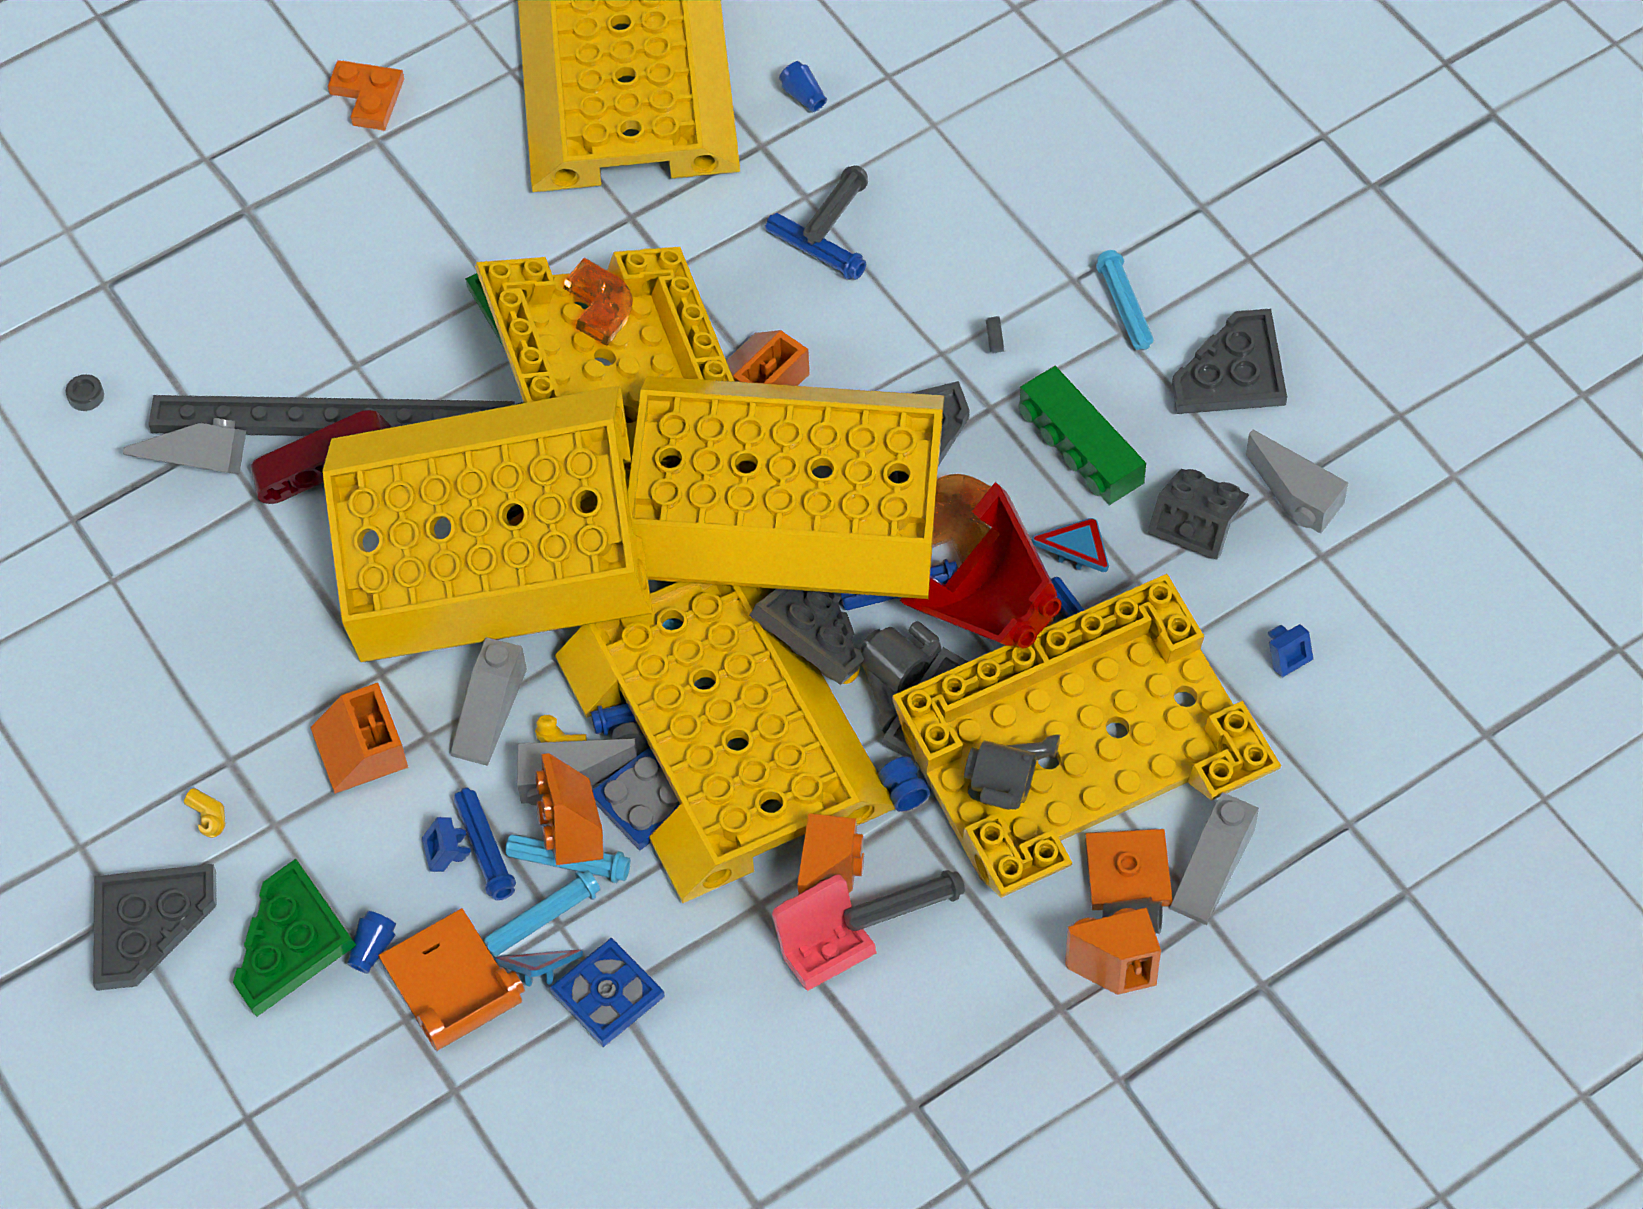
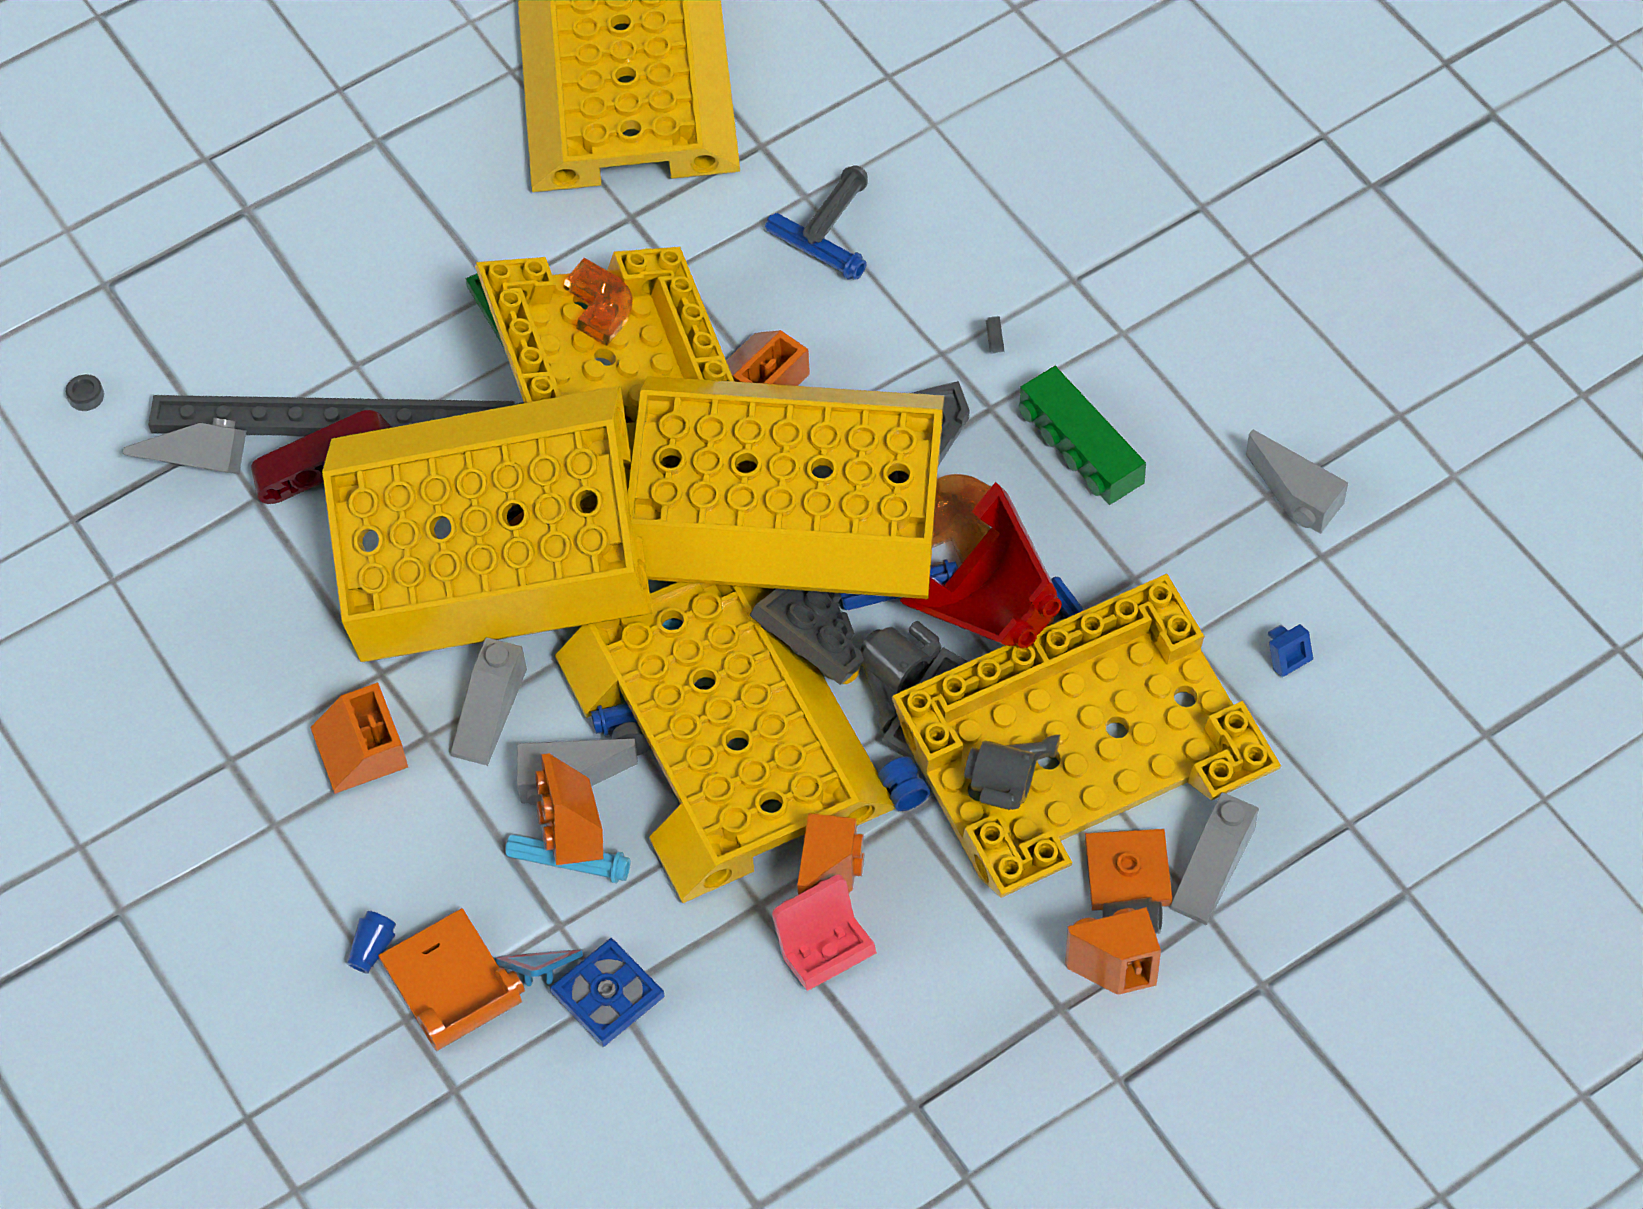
dark grey plate [93,864,216,991] -> none
yellow arm [184,788,226,838] -> none
green plate [233,859,357,1017] -> none
orange plate [328,60,404,131] -> none
blue tile [422,817,471,872] -> none
blue axle [454,788,516,900] -> none
medium azure axle [483,870,600,956] -> none
yellow arm [535,715,587,743] -> none
light grey piece [592,747,680,850] -> none
blue cone [779,61,827,112] -> none
dark grey axle [844,870,965,931] -> none
dark azure piece [1031,518,1109,572] -> none
medium azure axle [1096,250,1154,350] -> none
dark grey bracket [1147,469,1249,560] -> none
dark grey plate [1172,308,1287,414] -> none

